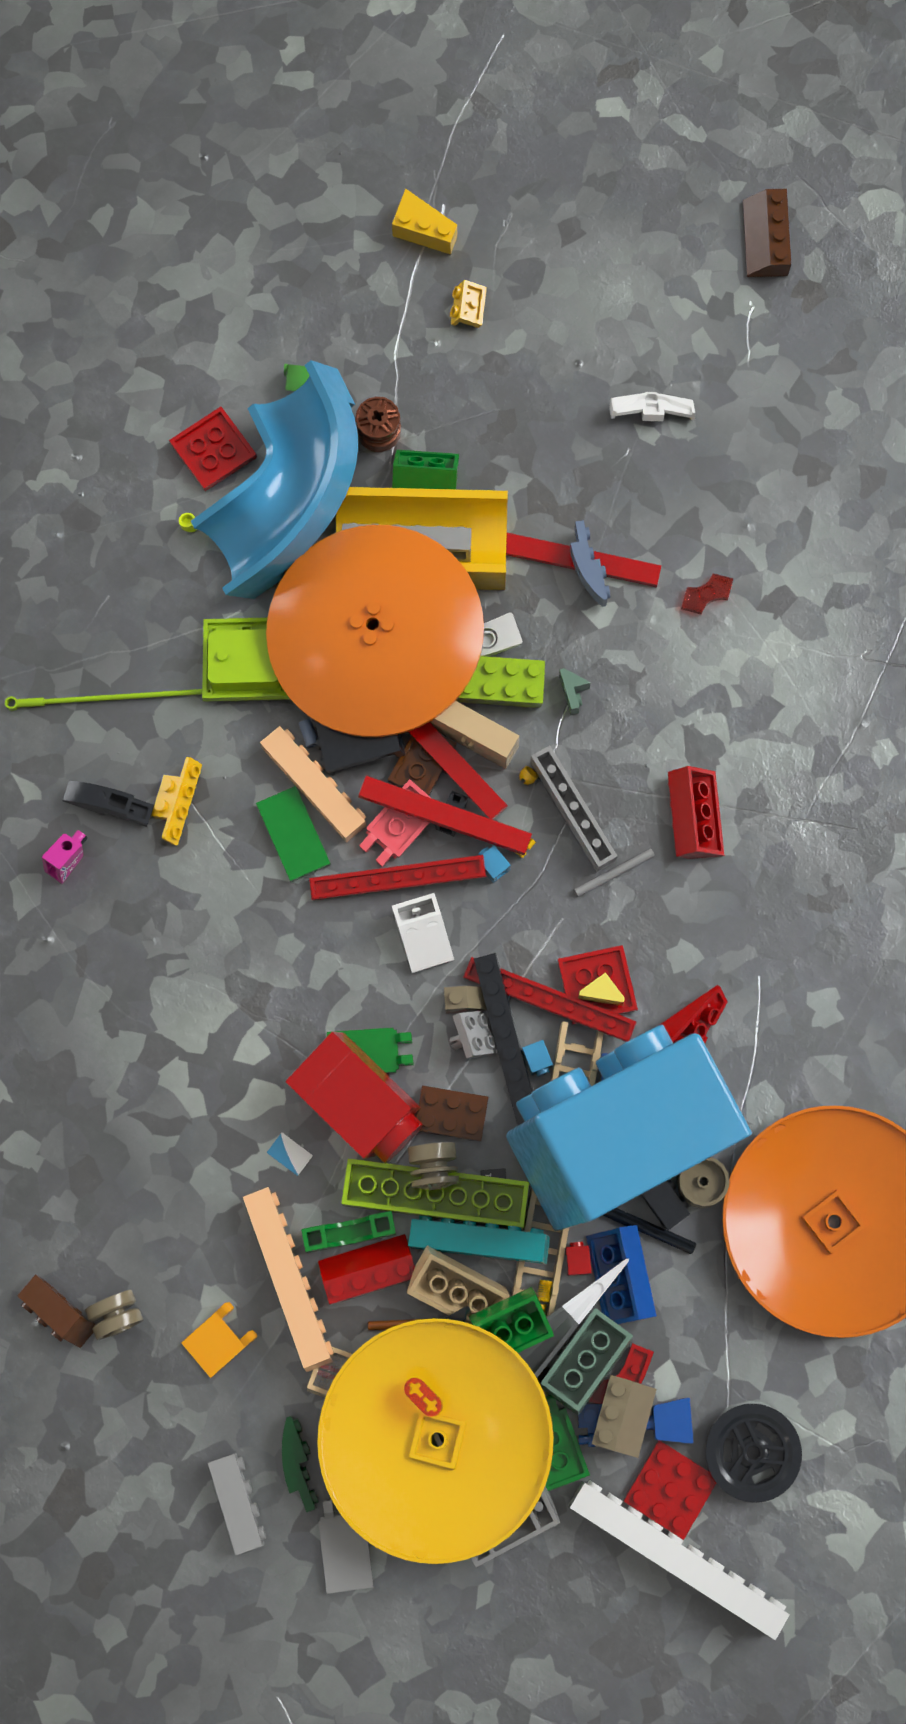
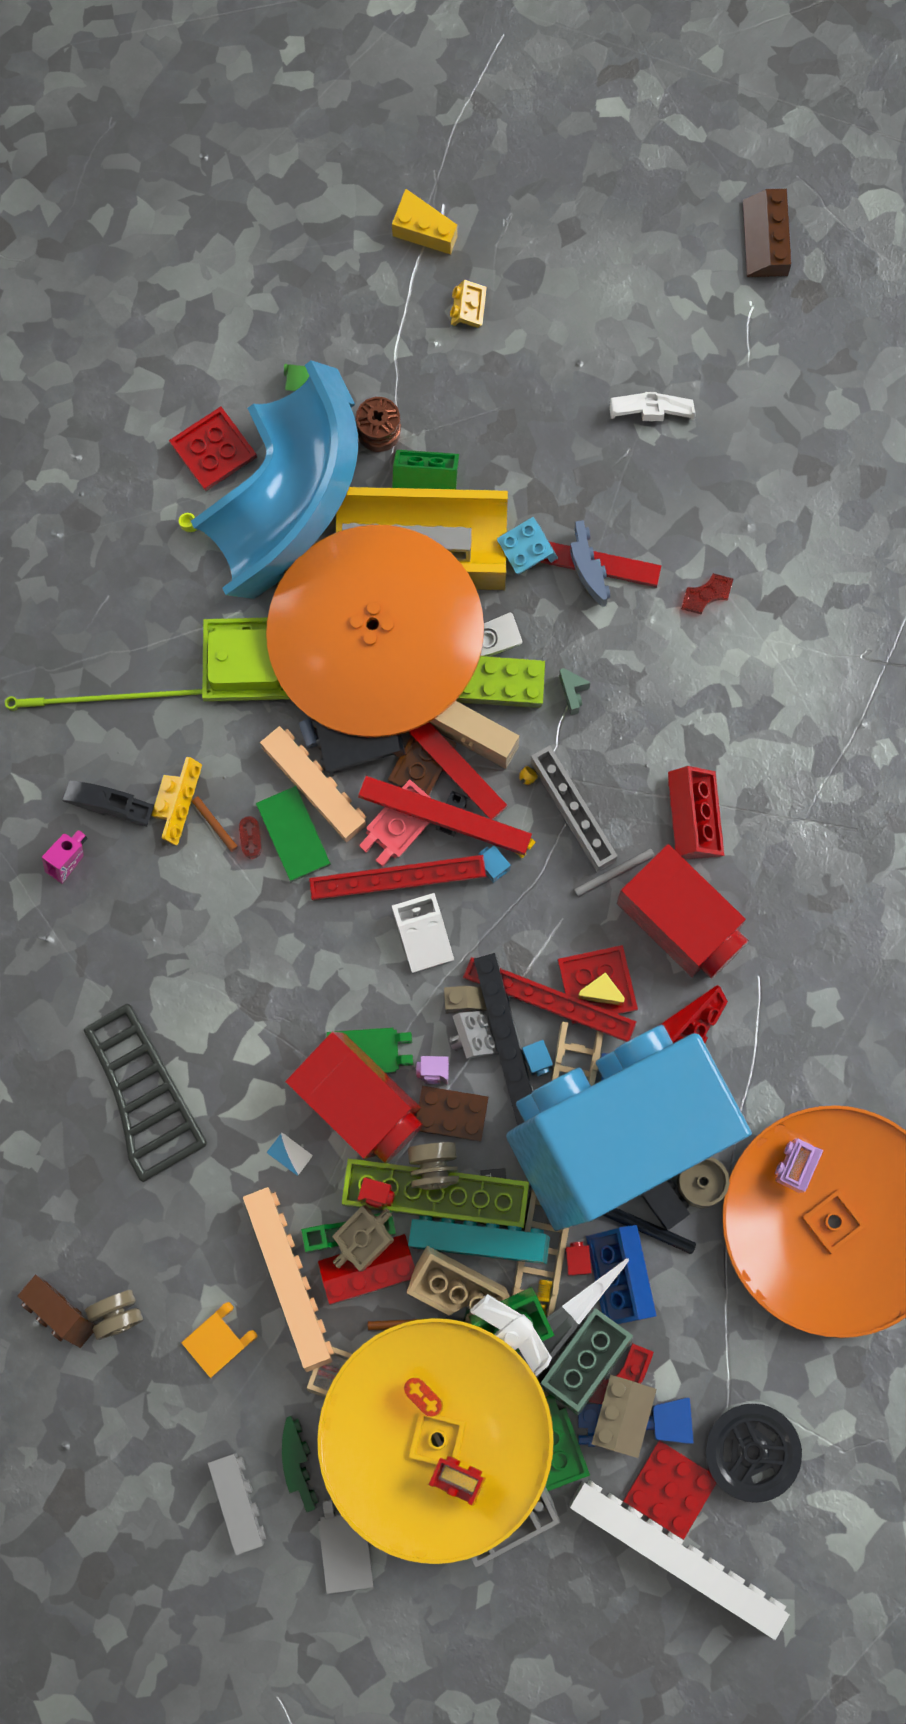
none -> pearl dark grey bar [84,1004,207,1182]
none -> dark orange bar [192,796,238,852]
none -> clear red beam [239,816,262,859]
none -> dark tan plate [332,1205,394,1271]
none -> red window [357,1177,395,1209]
none -> lavender window [416,1056,449,1085]
none -> red window [428,1455,486,1505]
none -> white plate [470,1294,552,1376]
none -> medium azure bracket [497,517,558,575]
none -> red container [616,844,749,979]
none -> lavender window [775,1138,823,1193]

